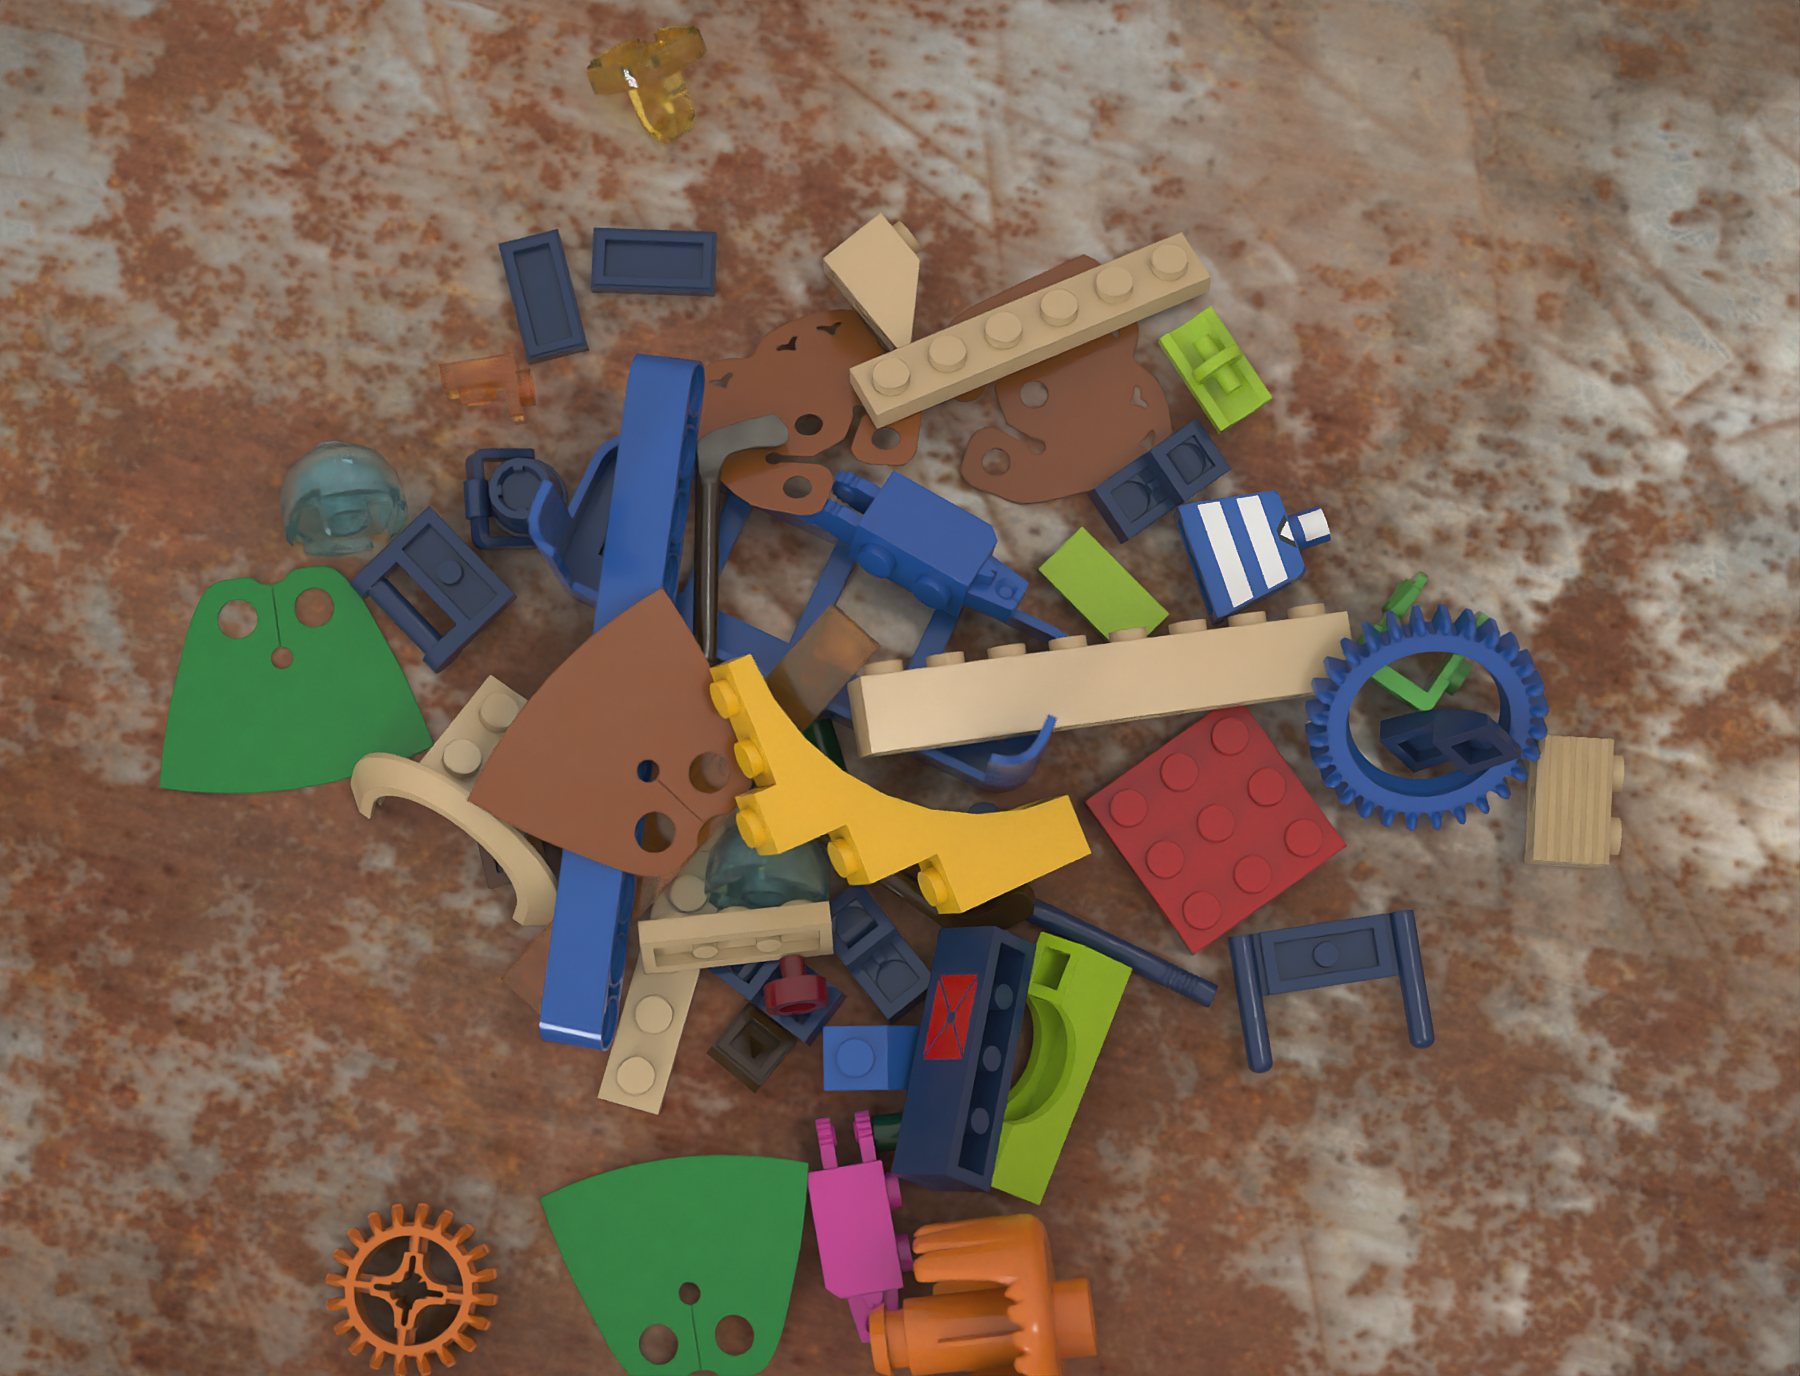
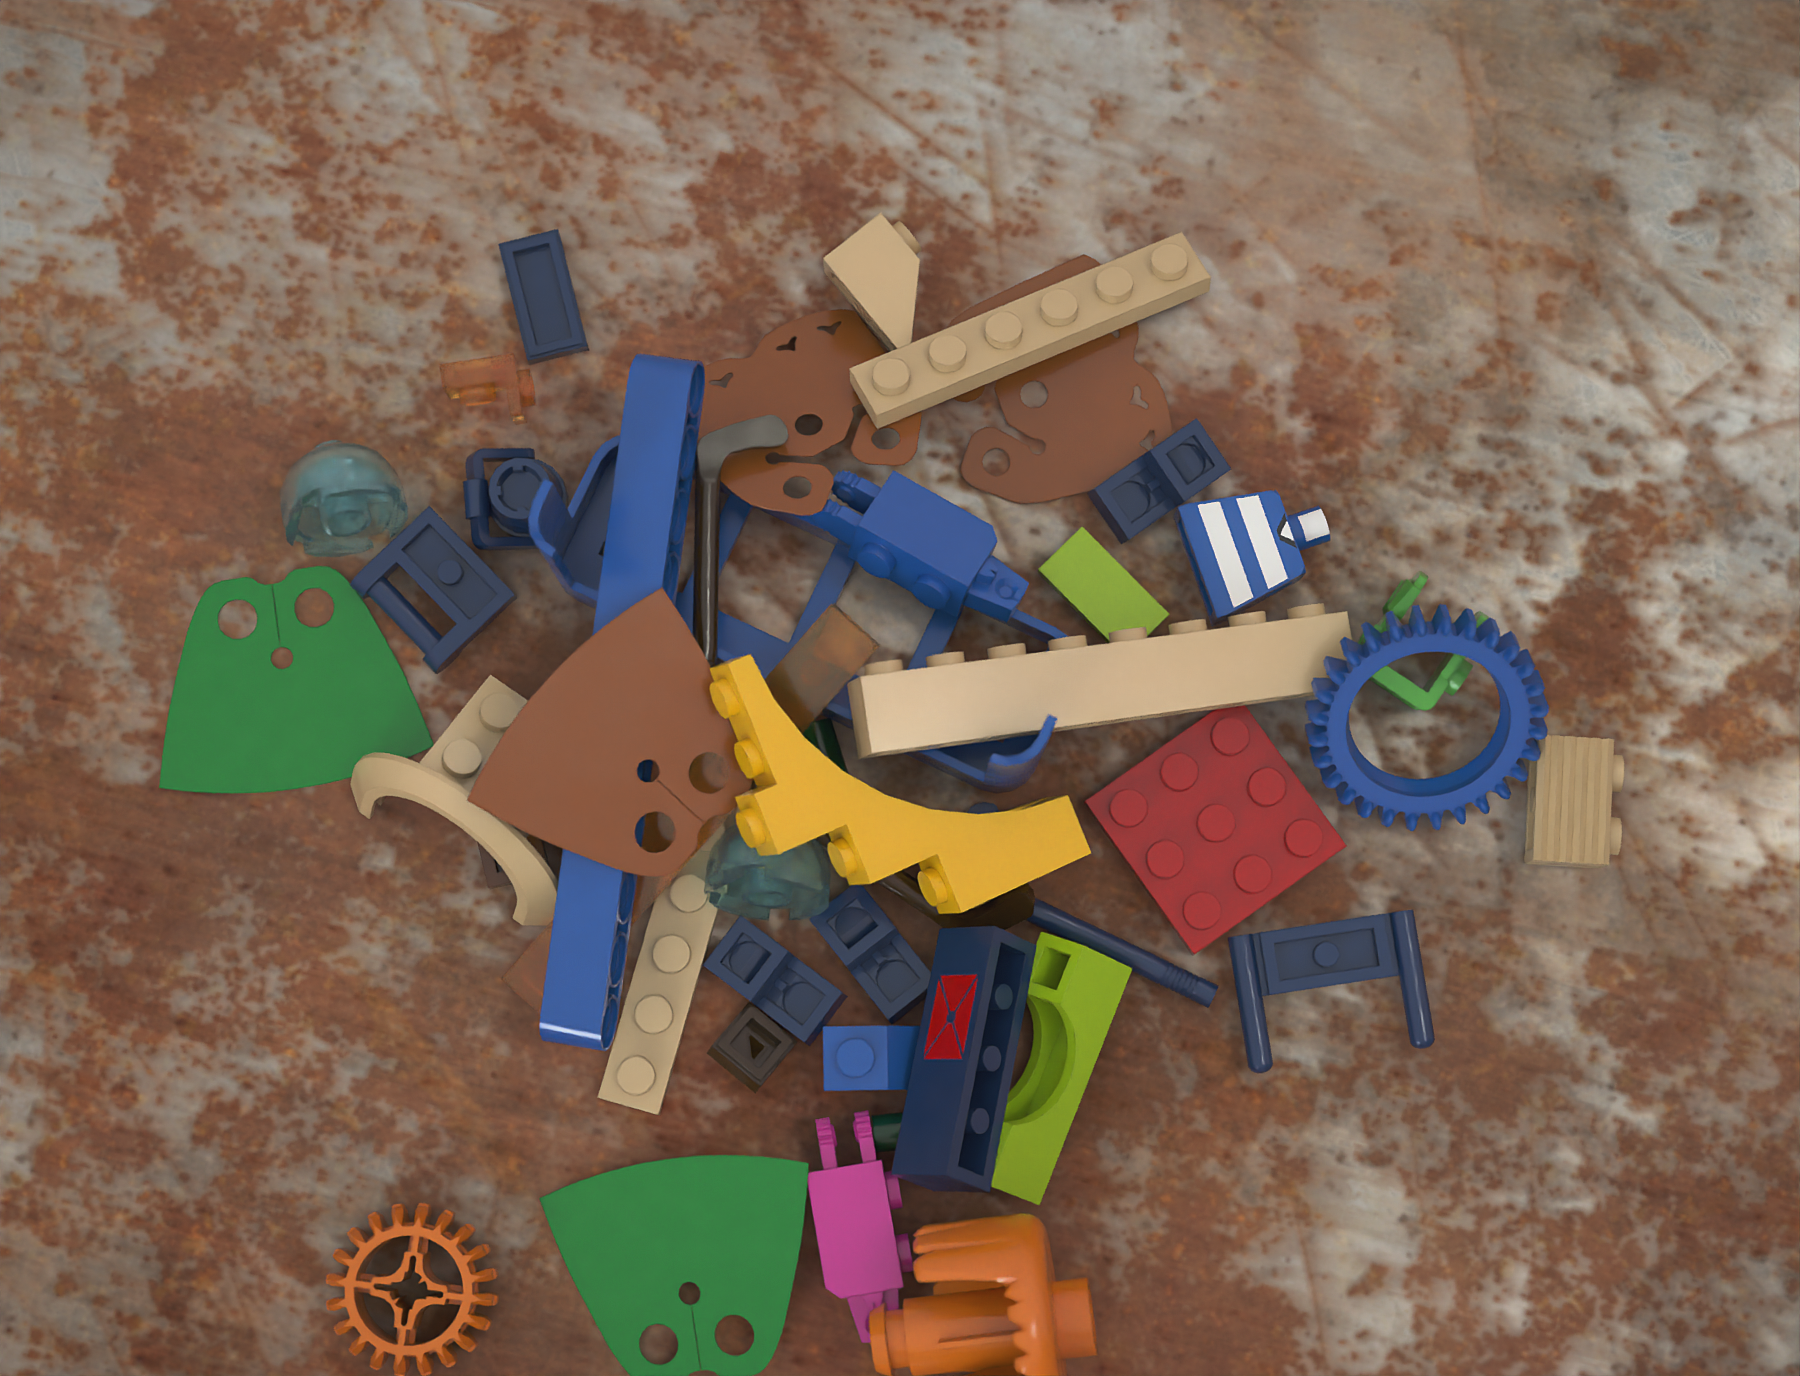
clear yellow tile [586,24,707,143] -> none
dark blue tile [591,228,717,297] -> none
tan plate [638,899,833,974] -> none
dark red tile [763,955,829,1016] -> none
lime hips [1158,306,1272,434] -> none
dark blue slope [1380,709,1522,775] -> none

